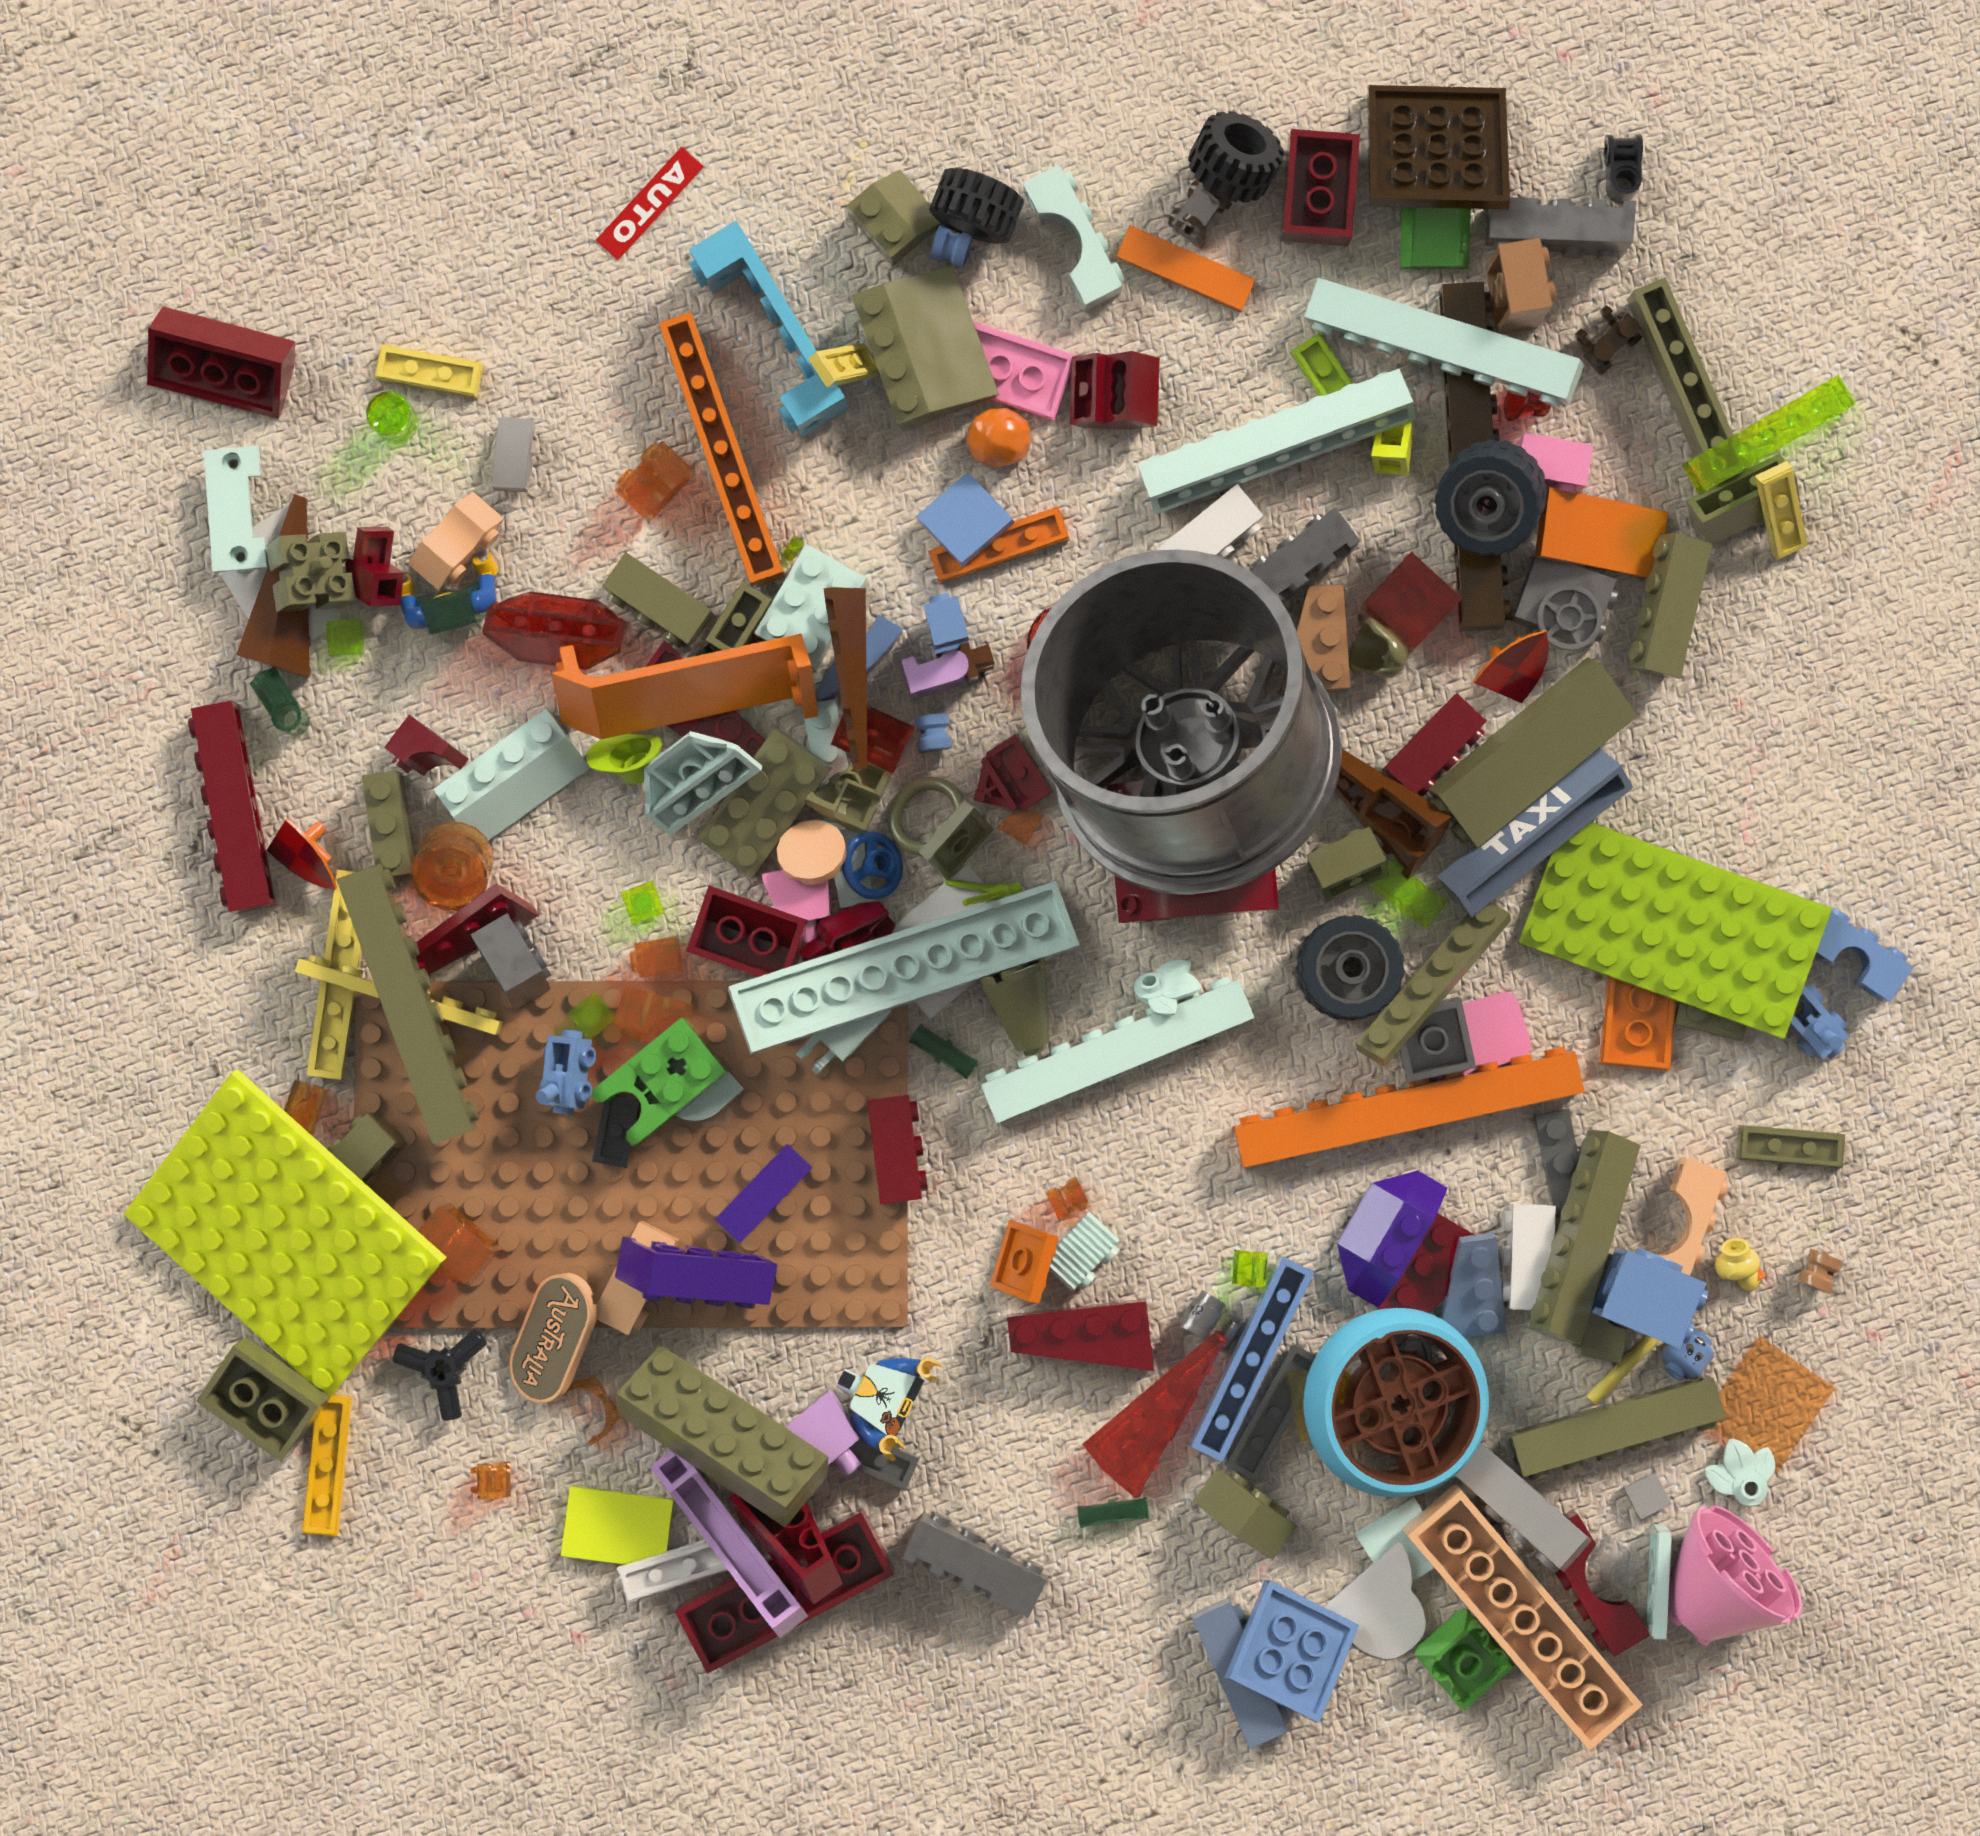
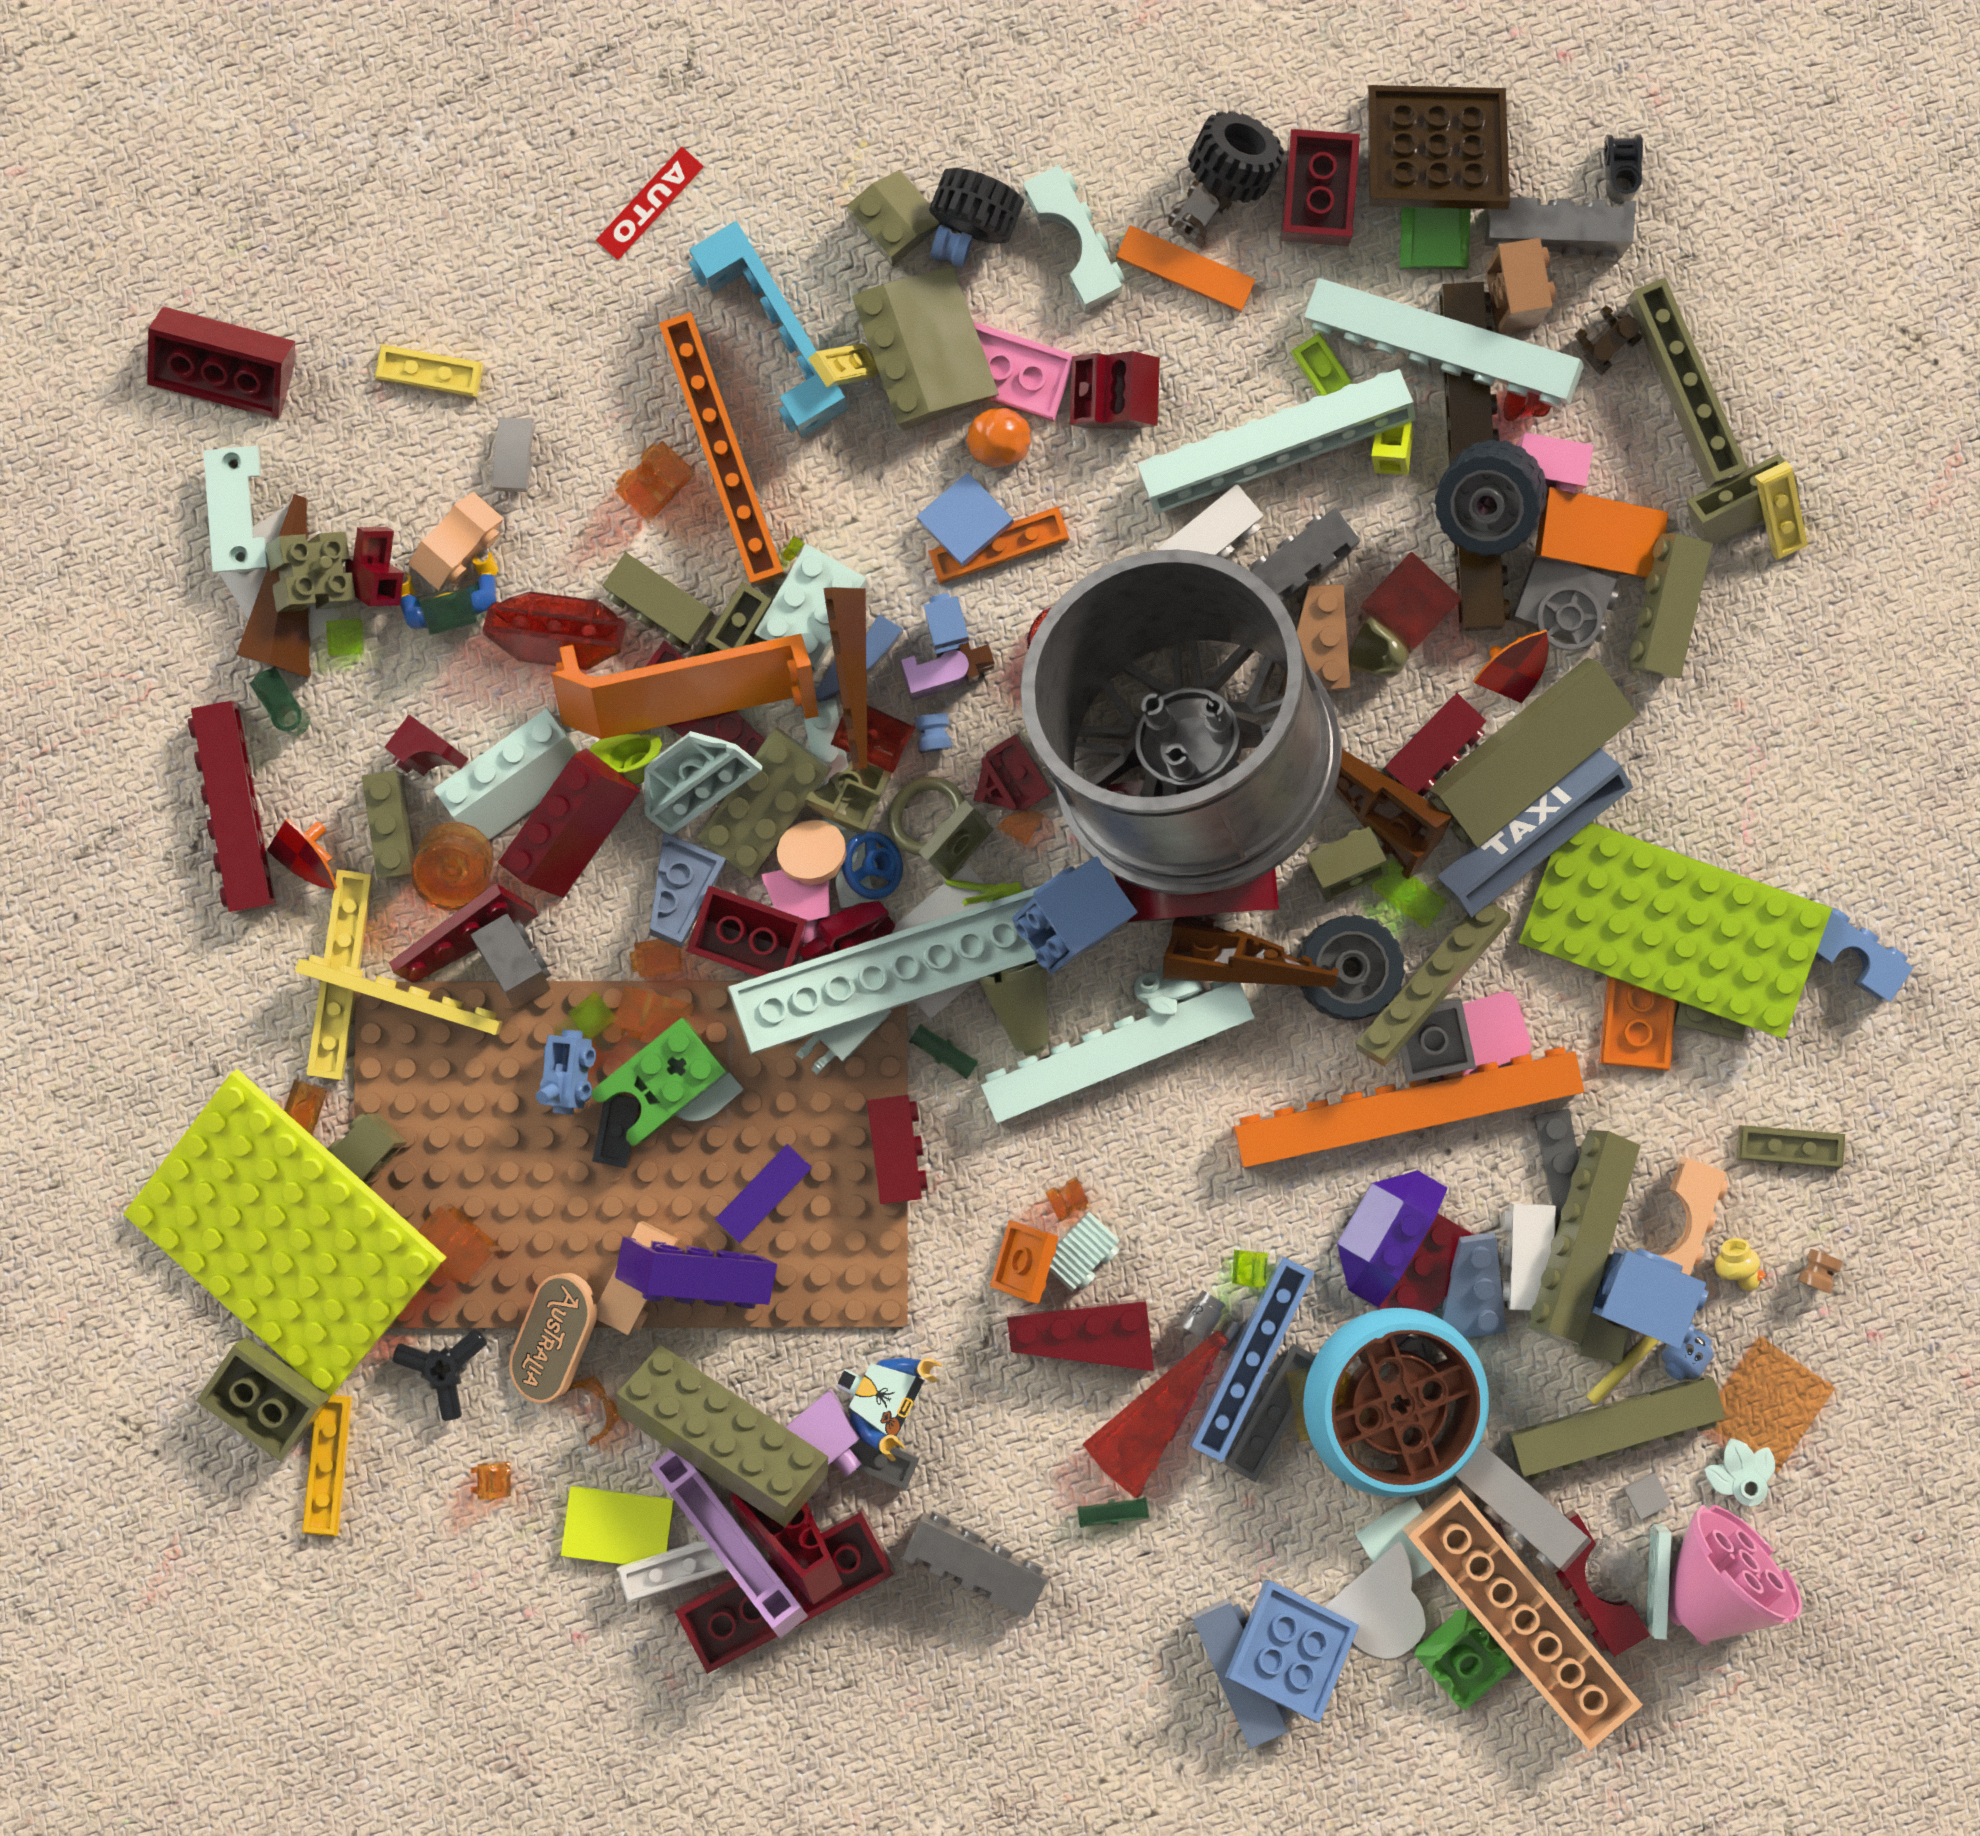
olive brick [336,864,479,1145] -> none
clear neon green wheel [366,391,419,444] -> none
clear neon green plate [620,881,666,925] -> none
olive brick [1193,1467,1297,1560] -> none
clear neon green tile [1682,375,1856,495] -> none
medium blue brick [1788,984,1850,1059] -> none
none -> dark red slope [498,748,641,898]
none -> sand blue wing [650,832,726,948]
none -> medium blue brick [1011,856,1138,975]
none -> reddish brown wedge [1162,917,1339,988]

